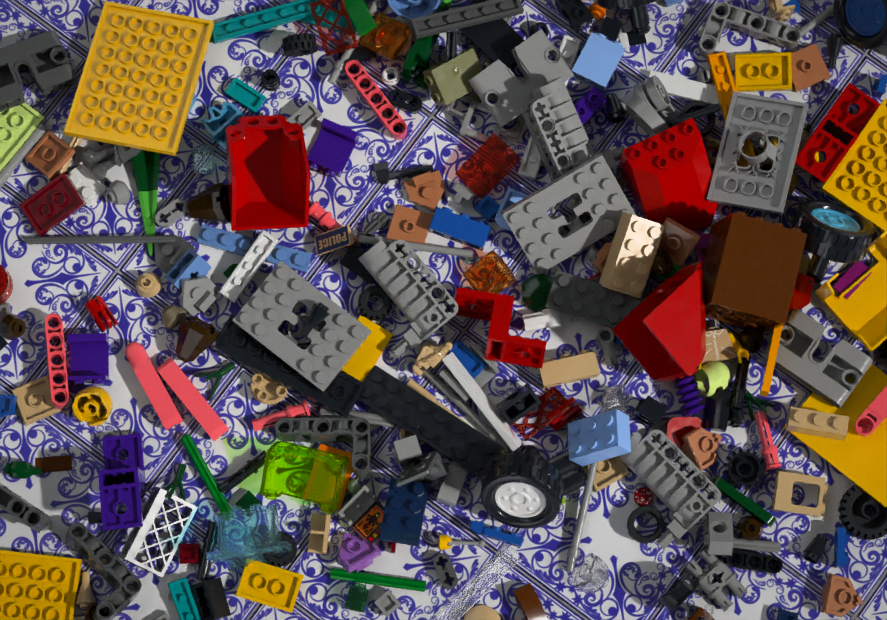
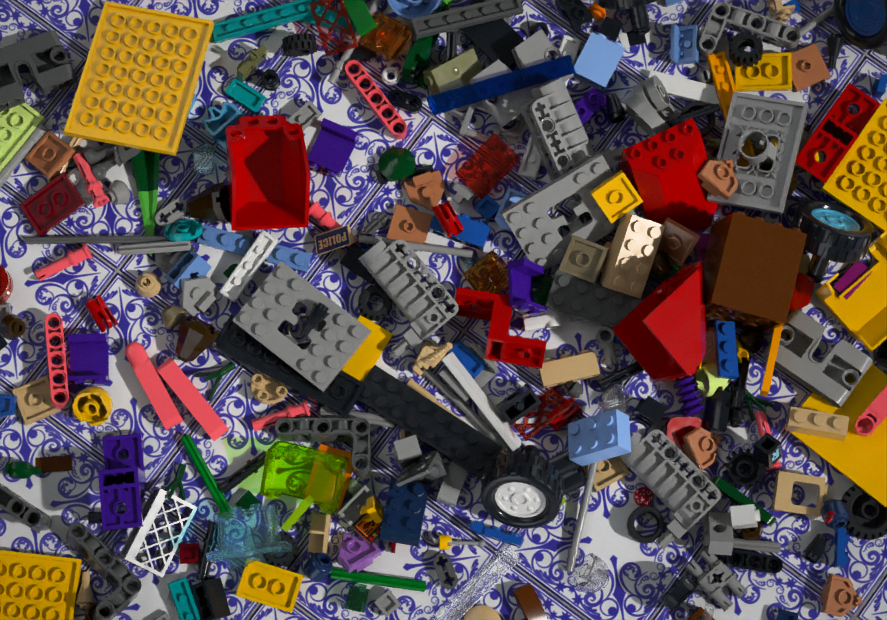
none -> coral pin [35,243,93,281]
none -> coral pin [73,152,109,207]
none -> light grey axle [118,240,191,255]
none -> teal tile [164,219,203,242]
none -> olive plate [237,45,268,82]
none -> lime tile [281,495,314,532]
none -> dark blue head [304,552,333,582]
none -> yellow tile [360,496,384,524]
none -> dark green dish [378,147,416,182]
none -> clear blue tile [426,55,576,116]
none -> red arm [432,200,464,238]
none -> dark purple panel [507,258,547,316]
none -> dark tan tile [558,235,609,285]
none -> dark grey hinge [567,381,584,398]
none -> yellow plate [590,170,643,224]
none -> black pin [597,361,644,392]
none -> medium blue bracket [669,24,699,65]
none -> nougat plate [697,159,738,200]
none -> blue plate [713,321,739,379]
none -> black tyre [729,32,763,68]
none -> white brick [730,504,761,529]
none -> black brick [754,433,782,468]
none -> dark blue head [820,499,849,529]

